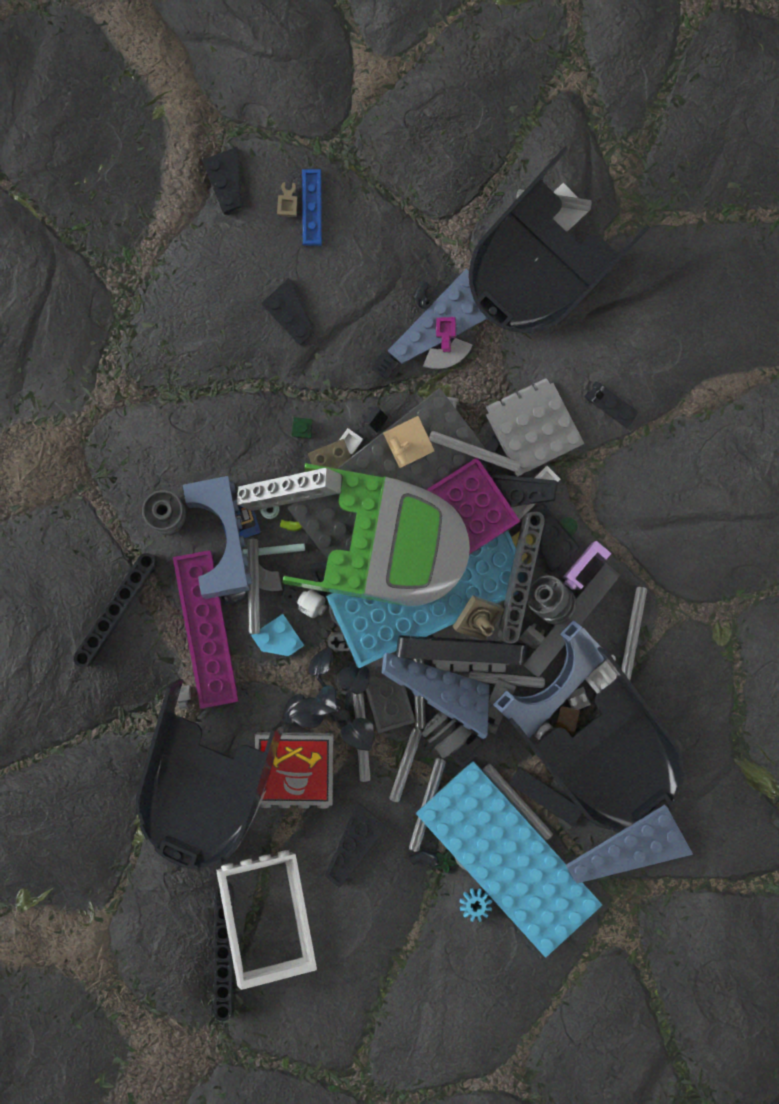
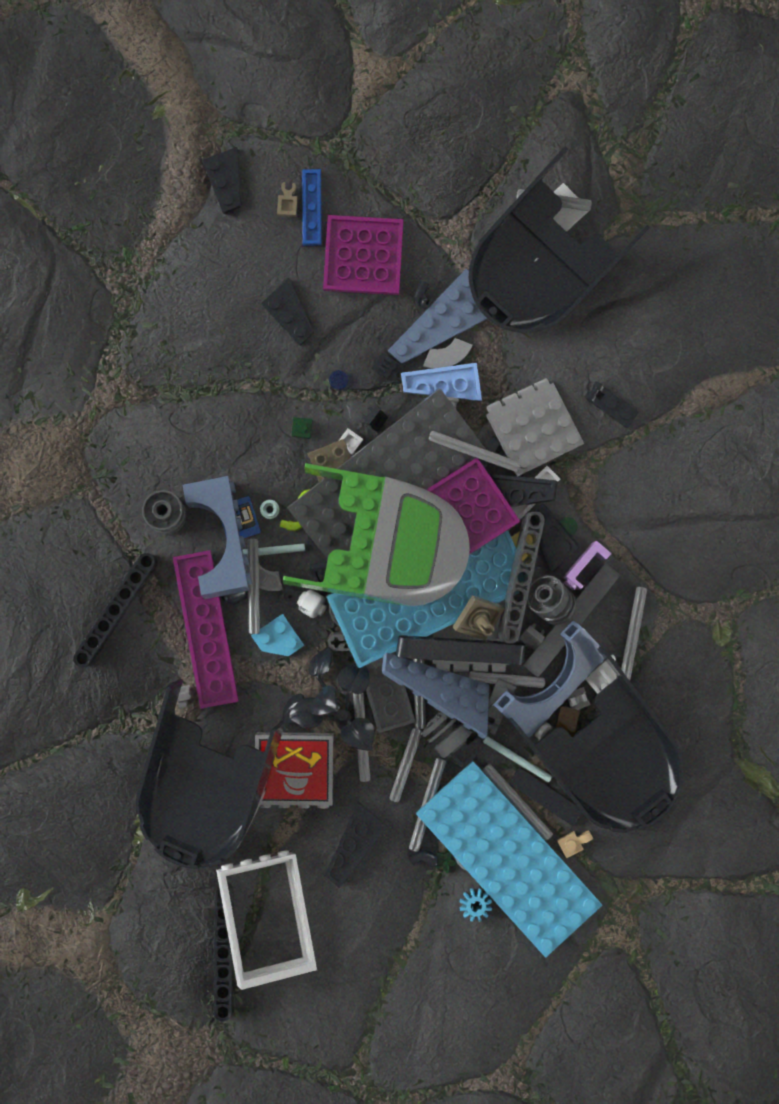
light grey brick [237,468,342,511] -> none
tan plate [383,416,434,468] -> none
magenta plate [436,317,456,352] -> none
sand blue wing [566,805,693,883] -> none
none -> magenta plate [323,215,403,295]
none -> clear blue tile [329,370,348,390]
none -> light blue wing [401,363,482,401]
none -> light aqua bar [483,736,552,783]
none -> tan plate [557,830,593,858]

